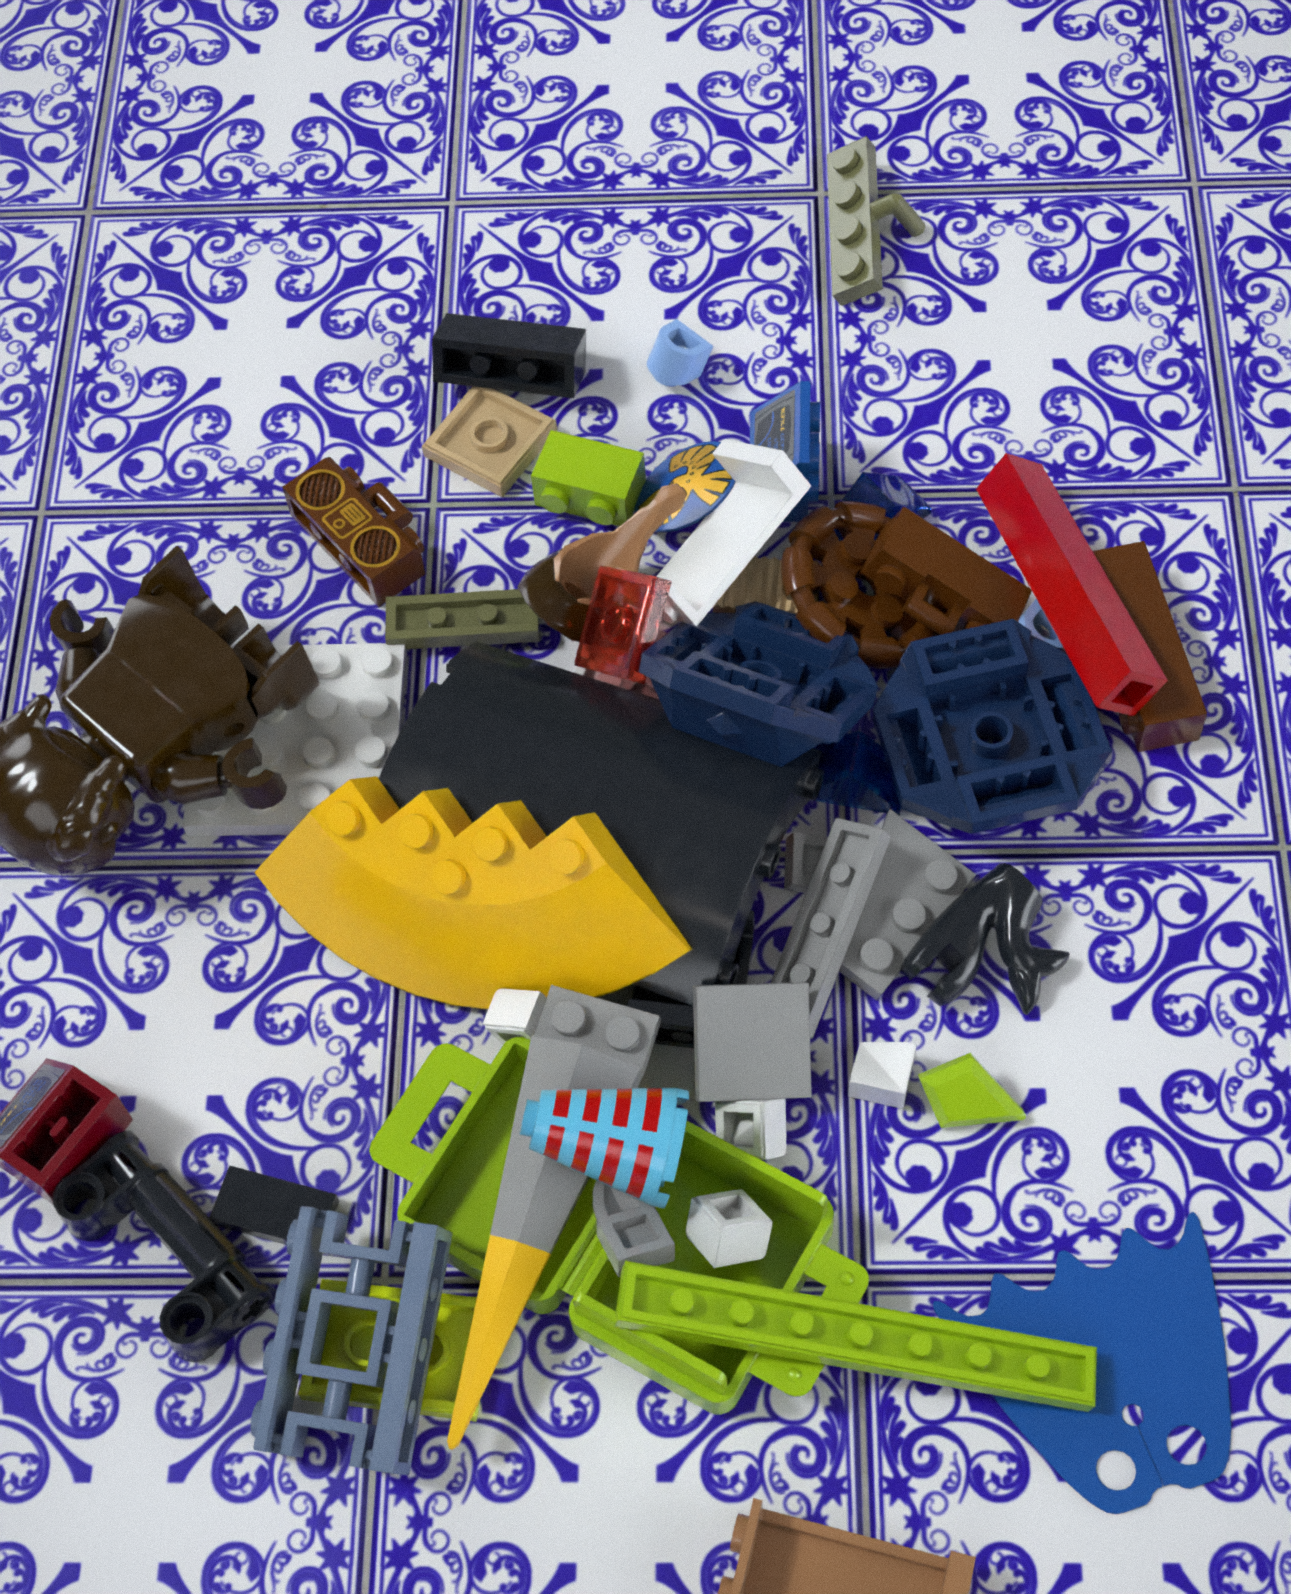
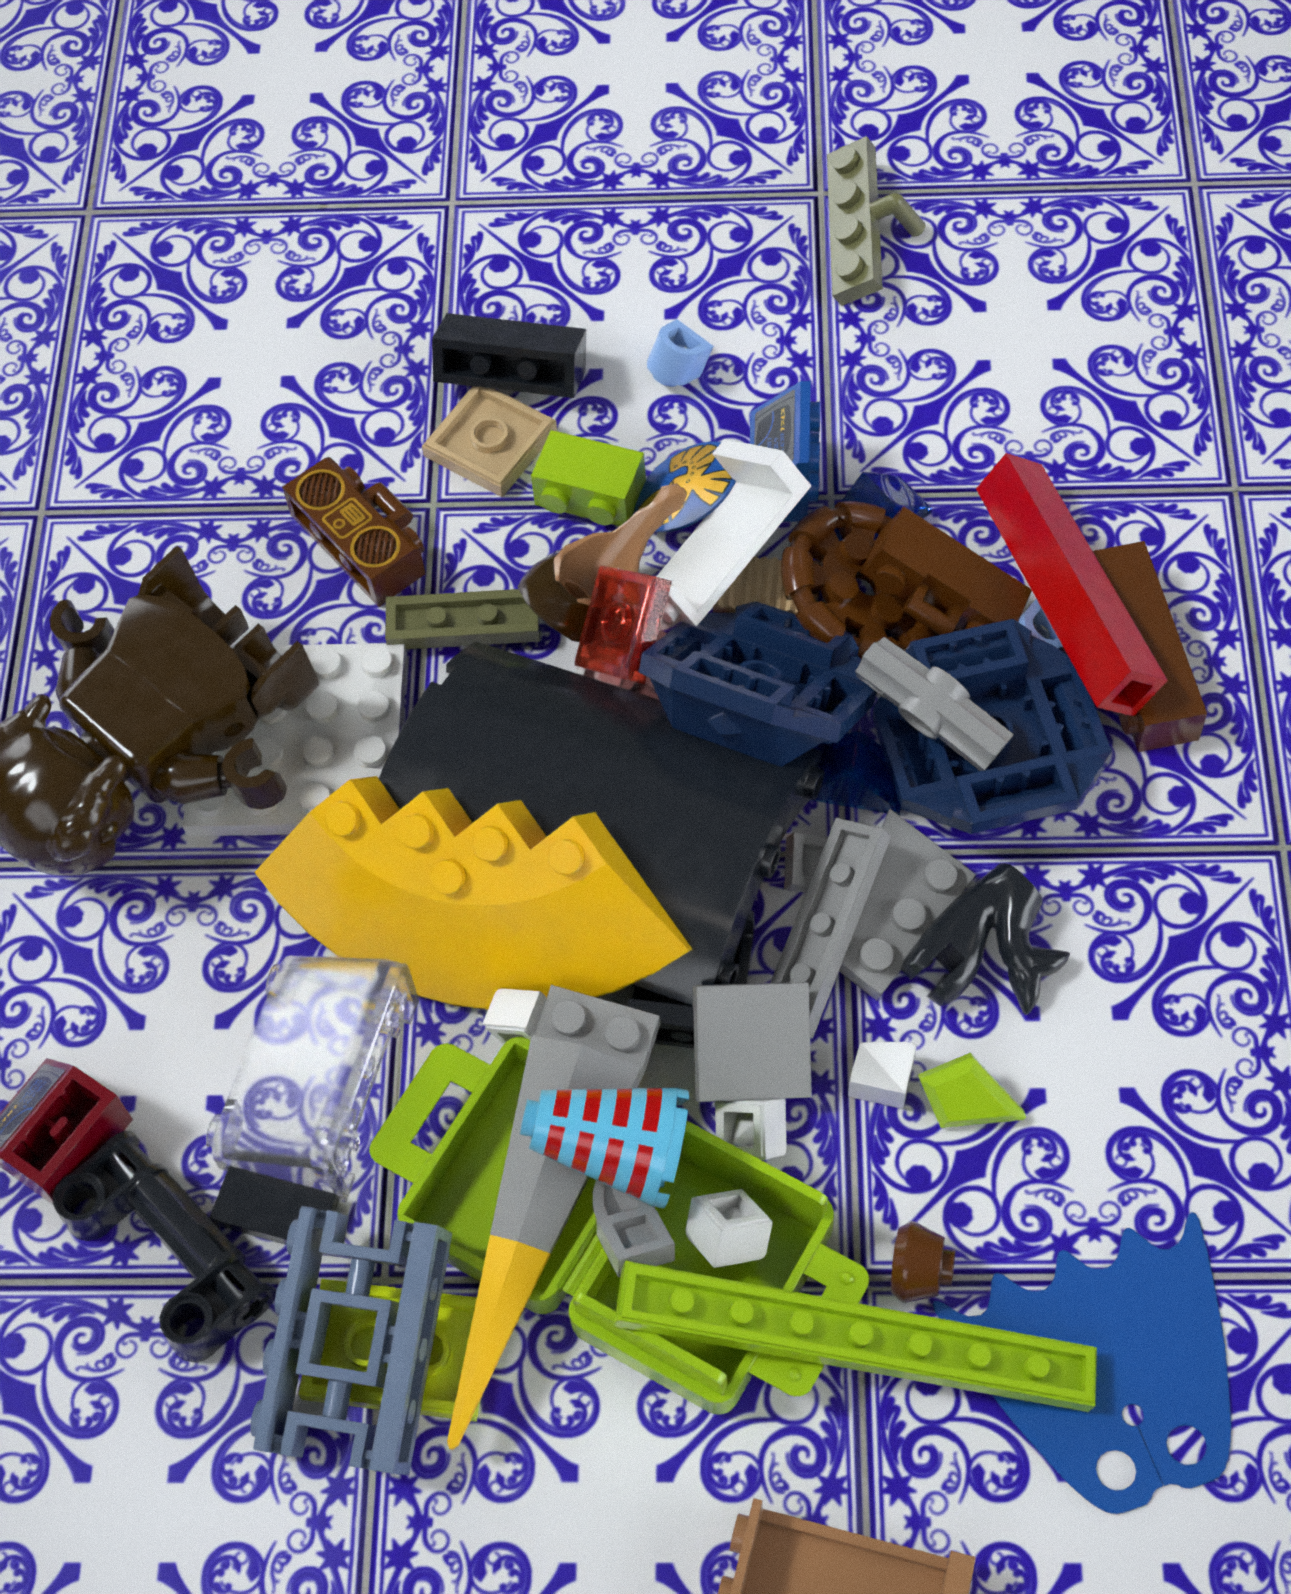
none -> clear windscreen [206,955,419,1203]
none -> light grey piece [855,637,1014,771]
none -> reddish brown cone [891,1221,955,1303]

